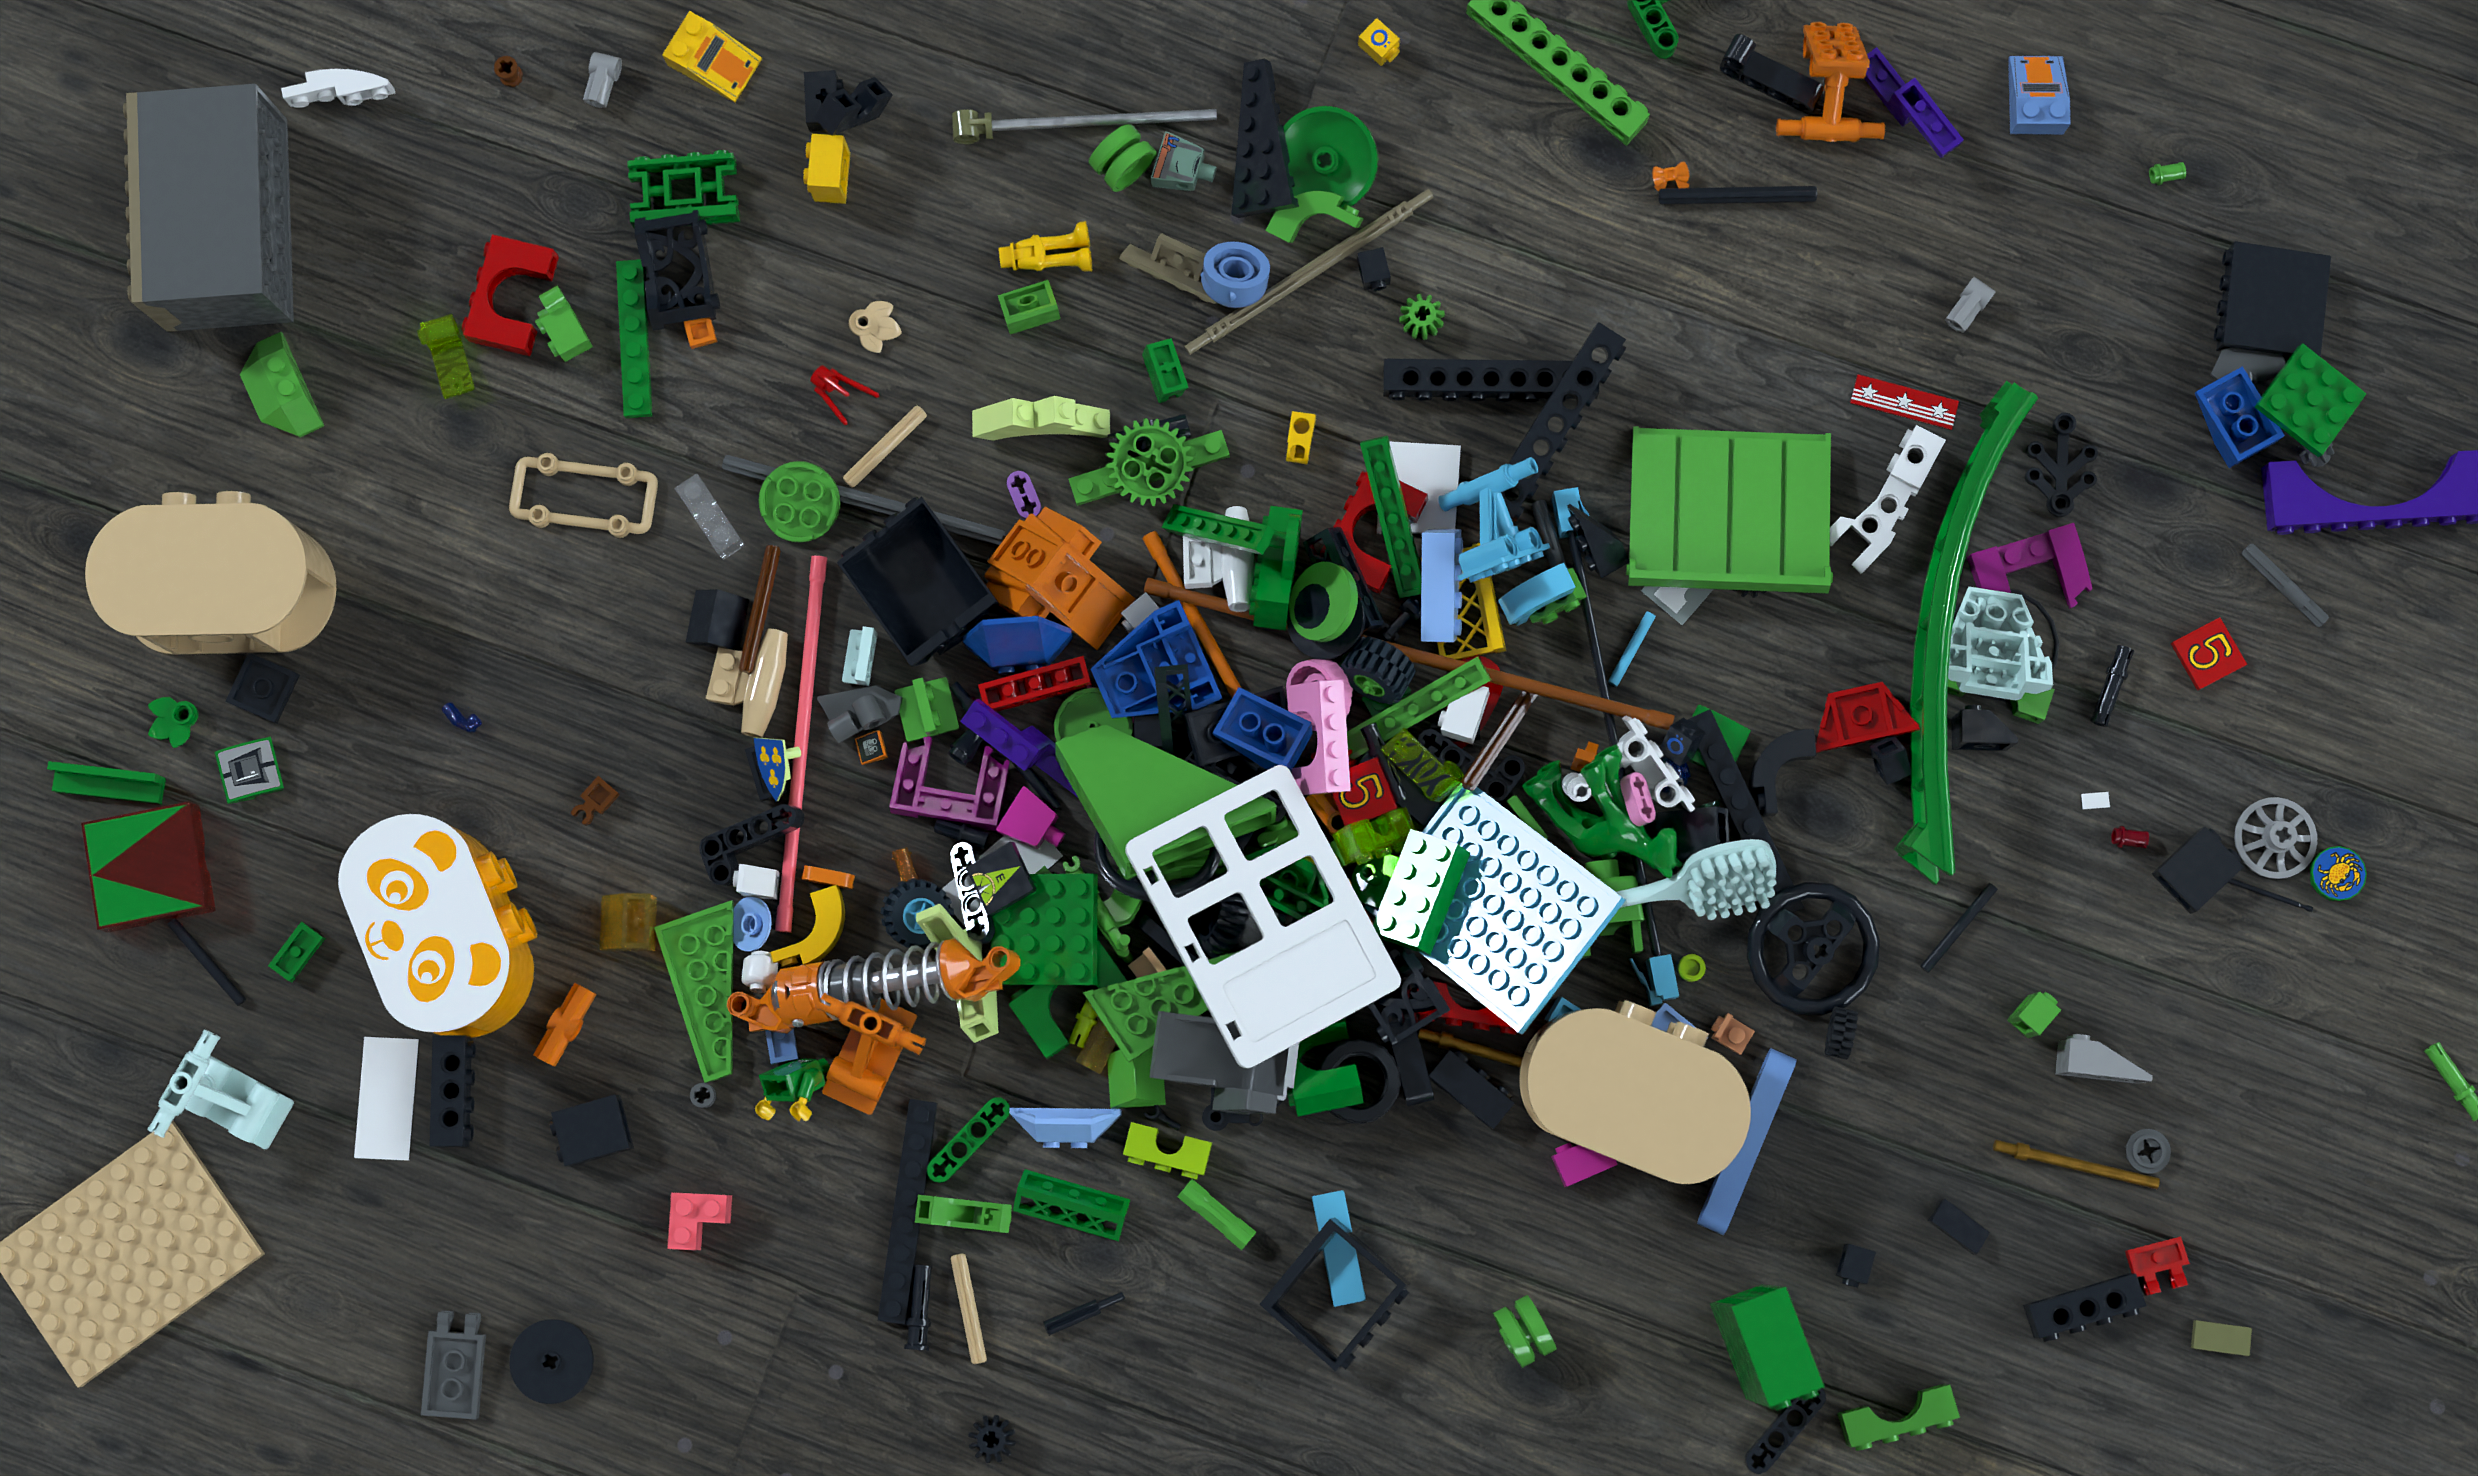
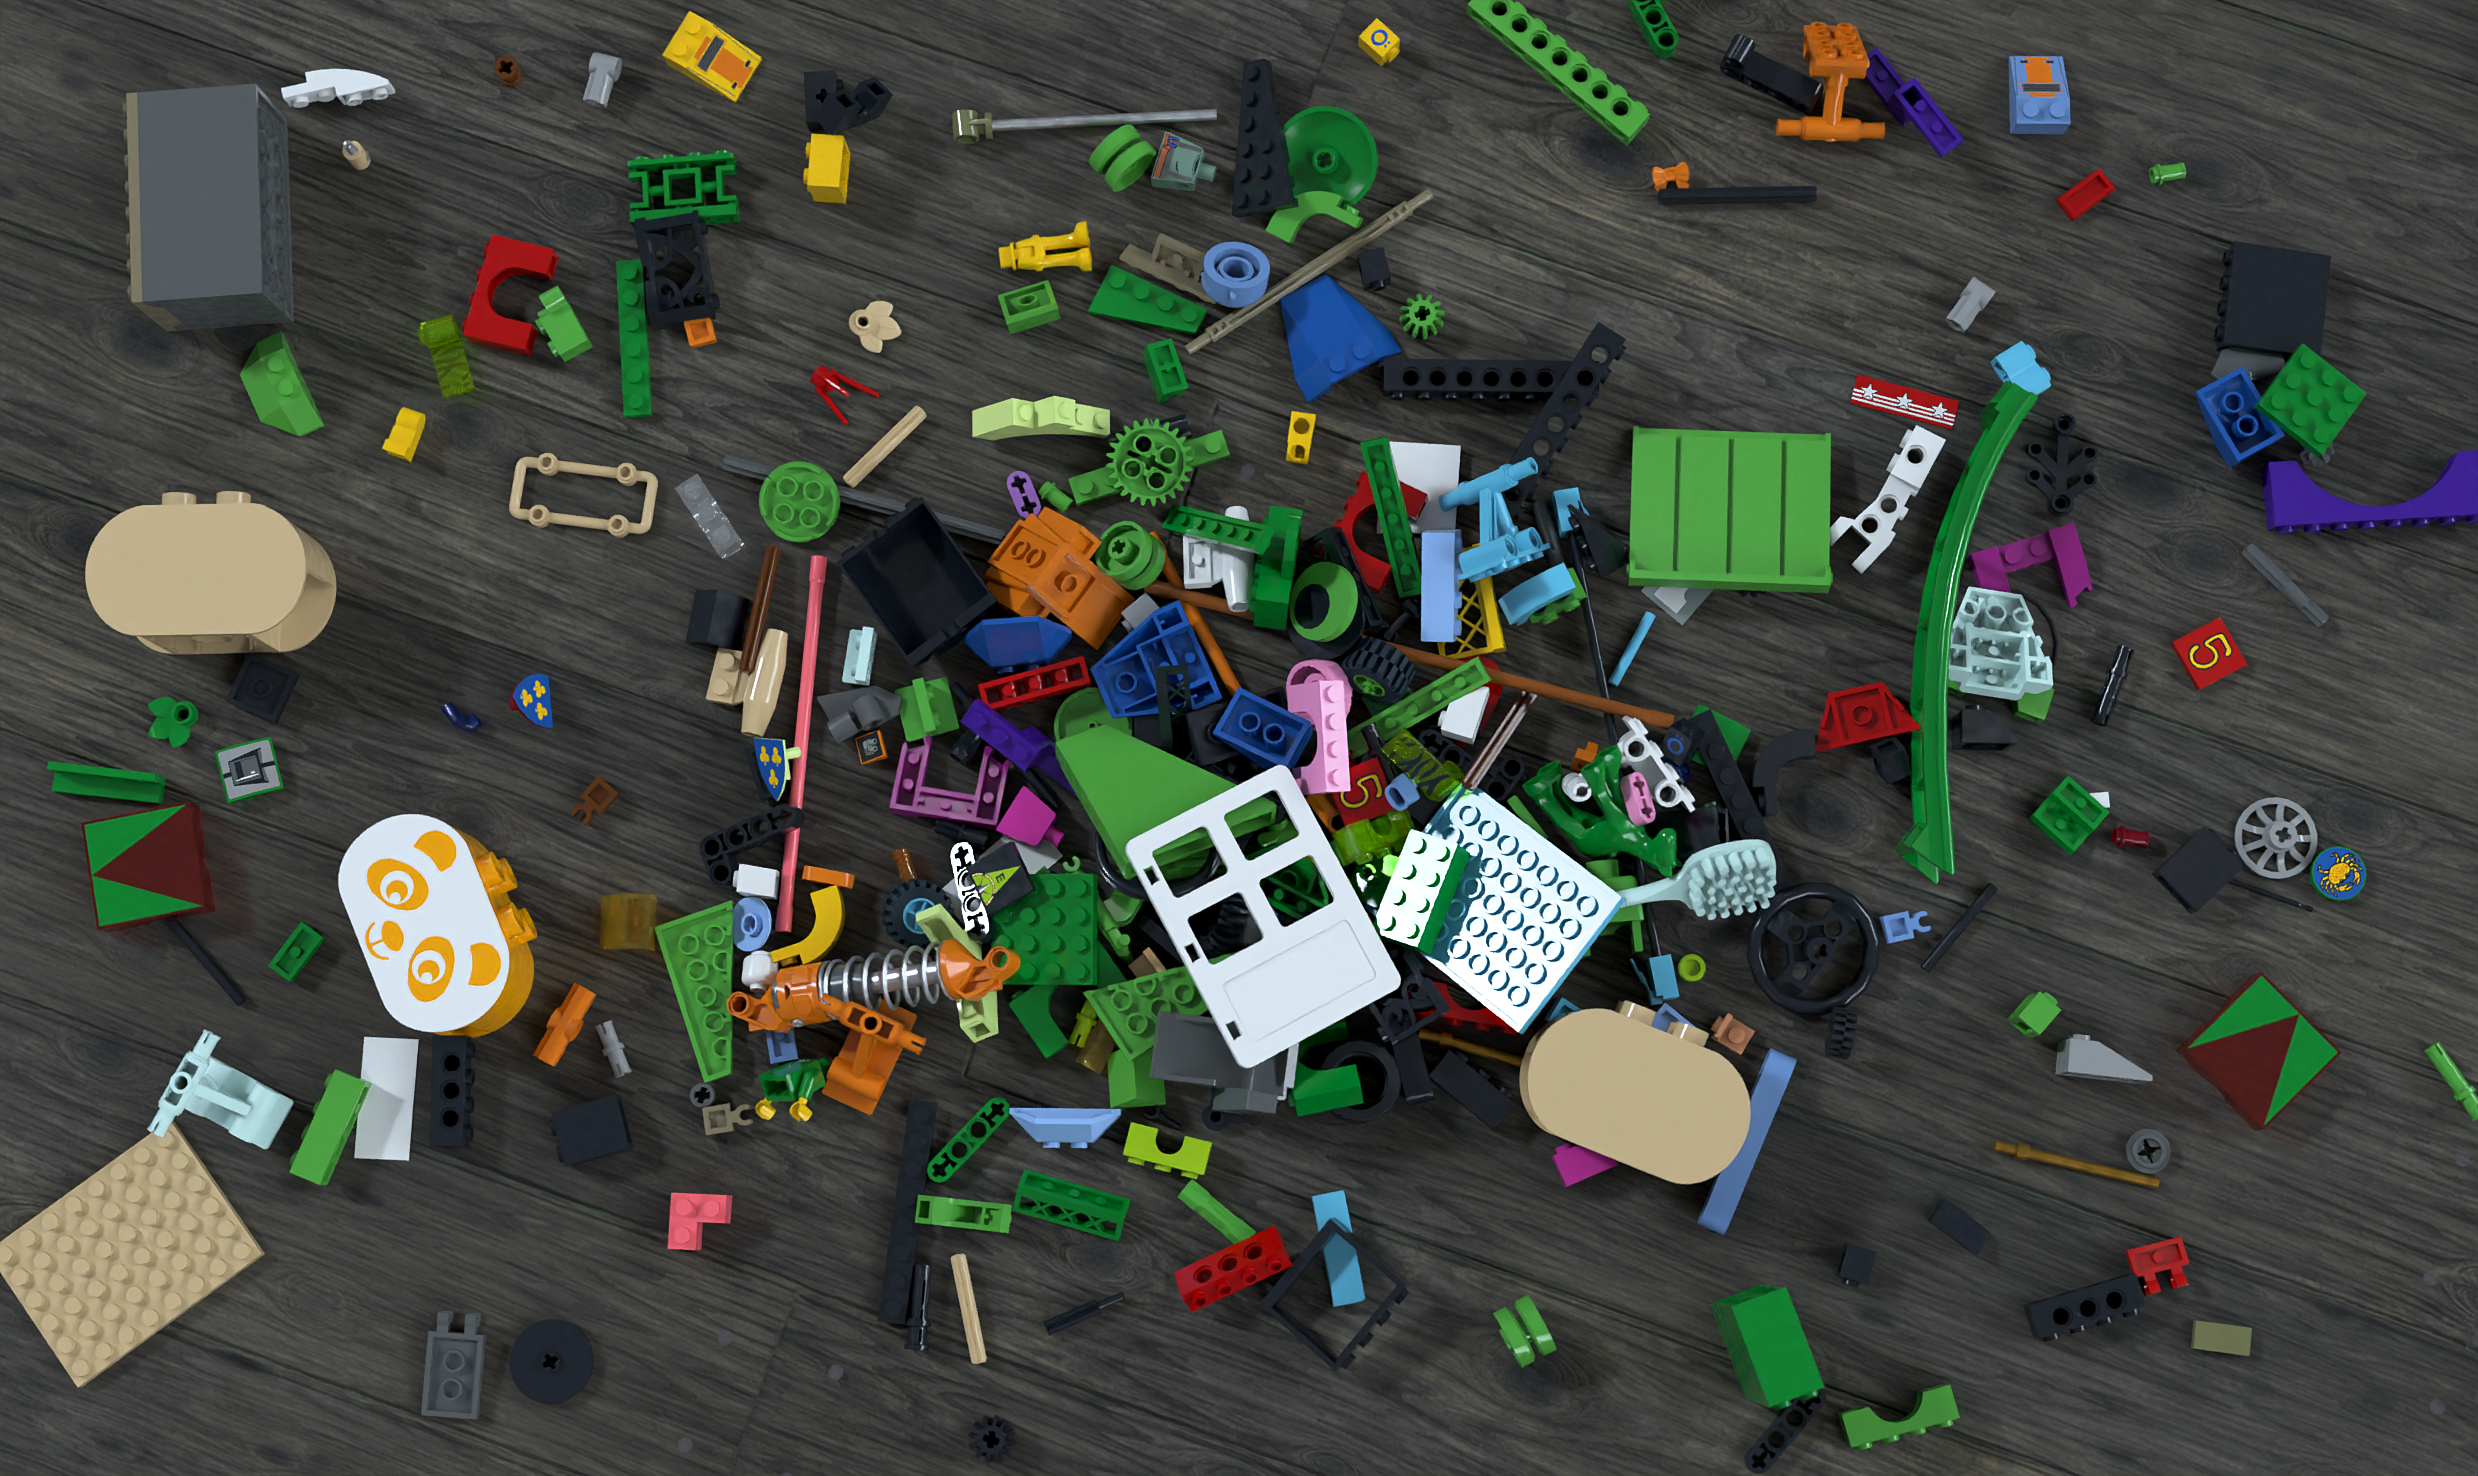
none -> bright green brick [289,1069,372,1185]
none -> tan piece [342,140,371,170]
none -> yellow leg [382,407,426,462]
none -> blue shield [509,674,553,729]
none -> light grey pin [595,1020,632,1078]
none -> dark tan plate [702,1103,753,1136]
none -> bright green pin [1038,481,1074,513]
none -> green wing [1088,265,1207,335]
none -> bright green wheel [1095,521,1165,590]
none -> red brick [1174,1225,1292,1312]
none -> blue wedge [1280,274,1402,403]
none -> medium blue piece [1385,773,1420,811]
none -> medium blue plate [1879,911,1931,944]
none -> medium azure brick [1991,341,2051,396]
none -> green slope [2029,775,2109,855]
none -> red tile [2056,168,2116,222]
none -> tile [2175,972,2342,1131]

